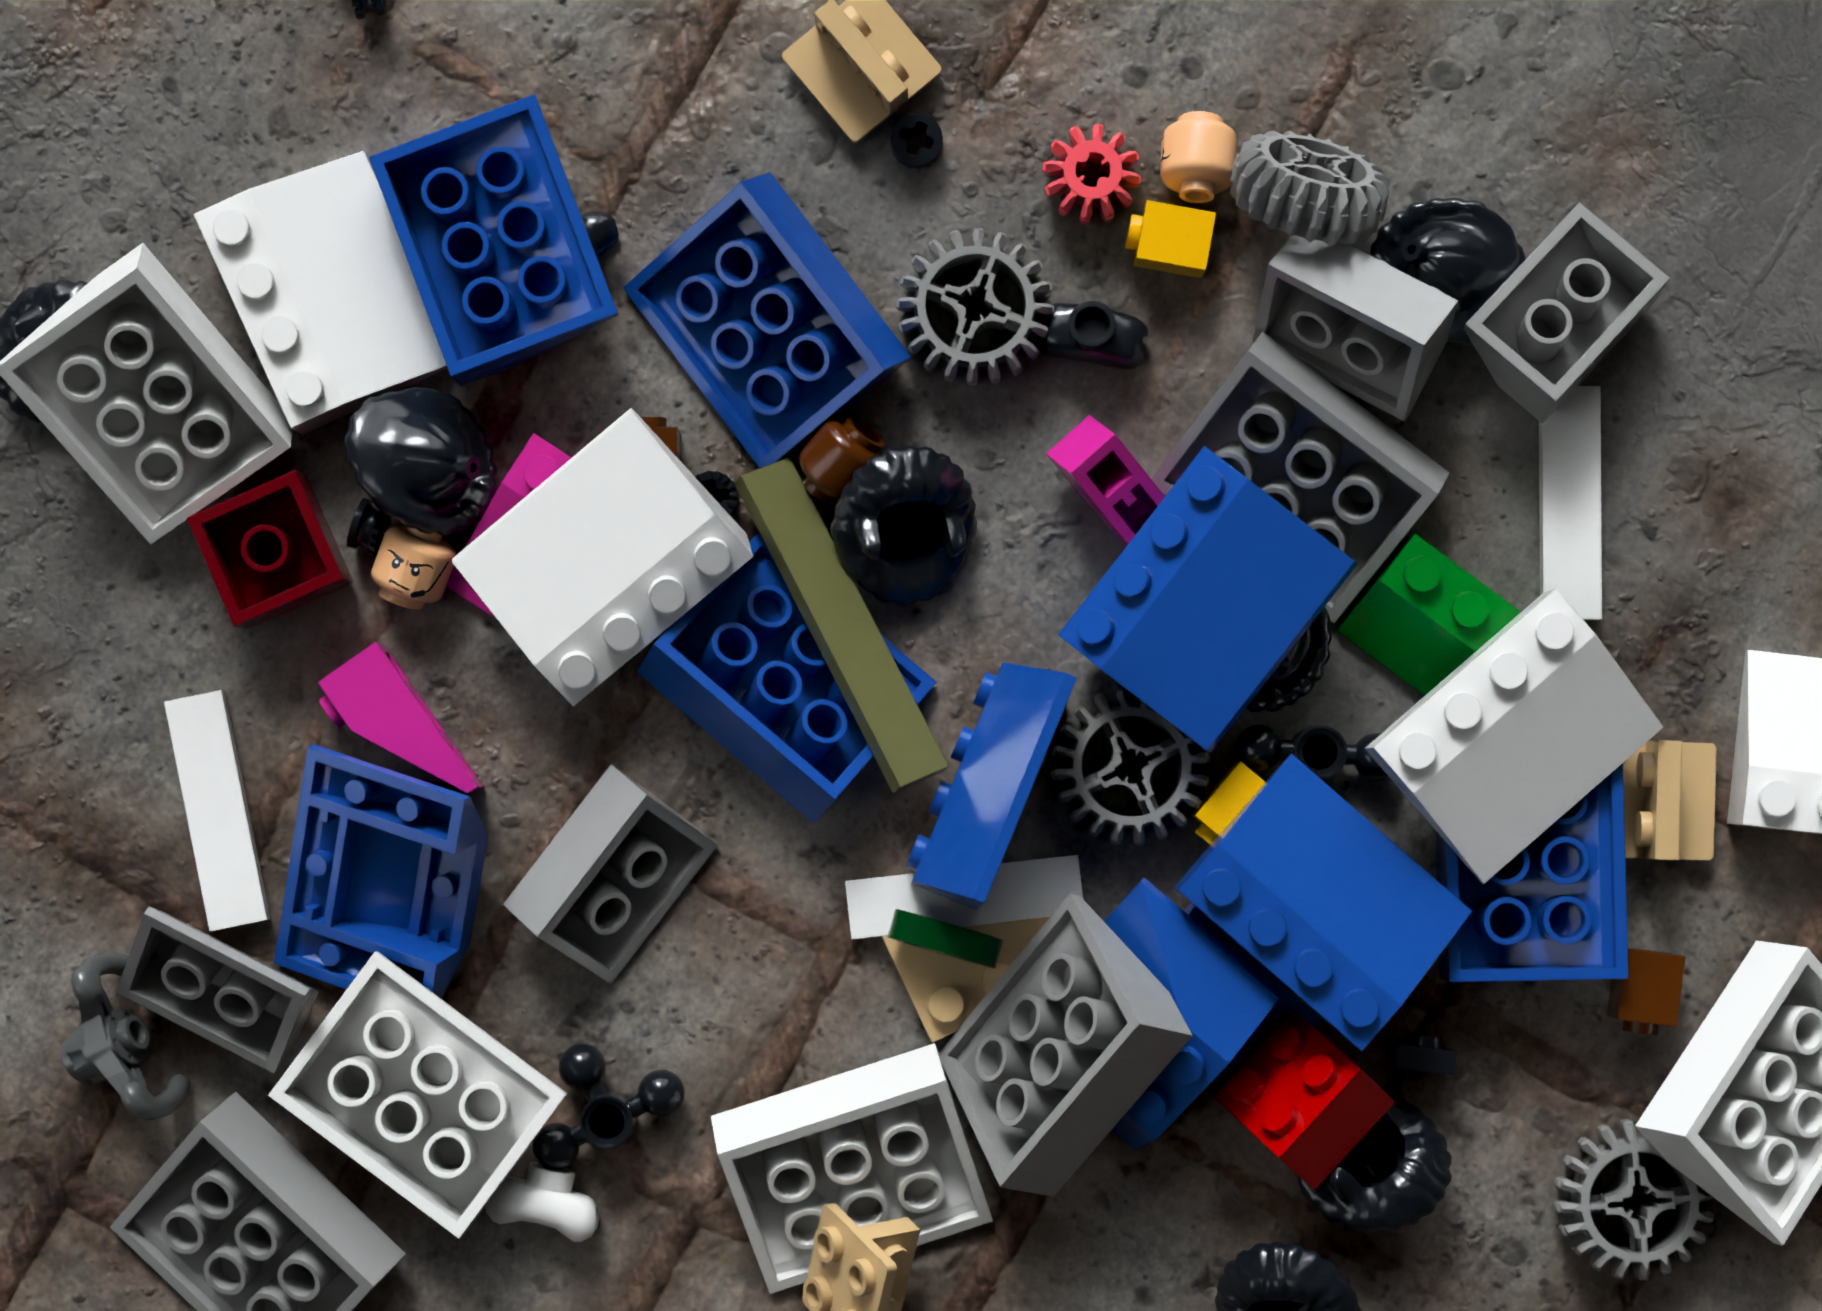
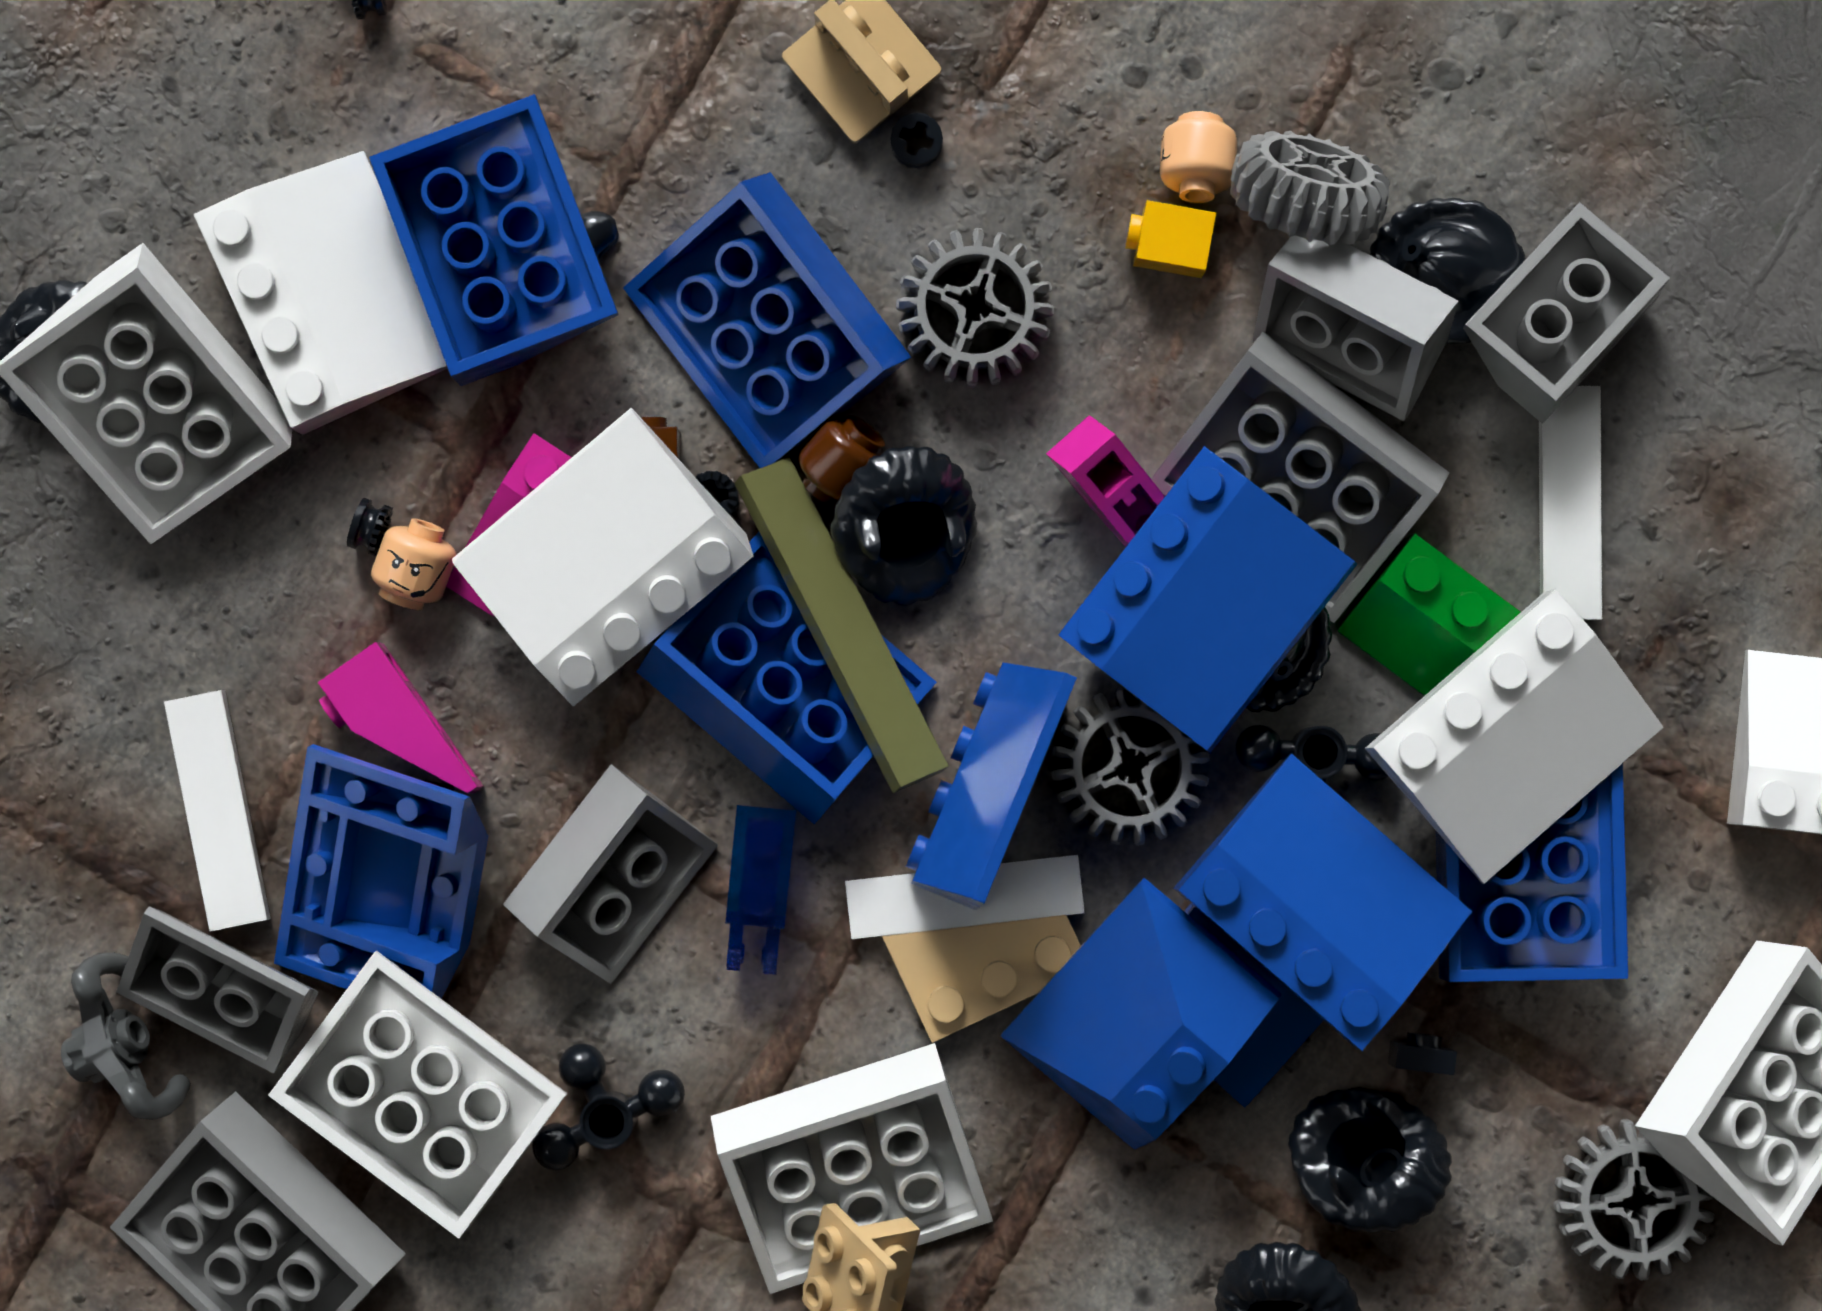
dark red brick [186,470,353,630] -> none
black piece [344,387,497,535] -> none
white piece [485,1162,599,1242] -> none
dark green beam [887,909,1003,969] -> none
light grey slope [938,893,1193,1197] -> none
black piece [1034,301,1148,370] -> none
coral gear [1042,124,1142,225] -> none
yellow brick [1191,761,1265,846] -> none
red brick [1213,1010,1395,1191] -> none
reddish brown brick [1607,948,1686,1035] -> none
tan bracket [1623,740,1717,860] -> none
none -> clear blue hinge [725,805,798,975]

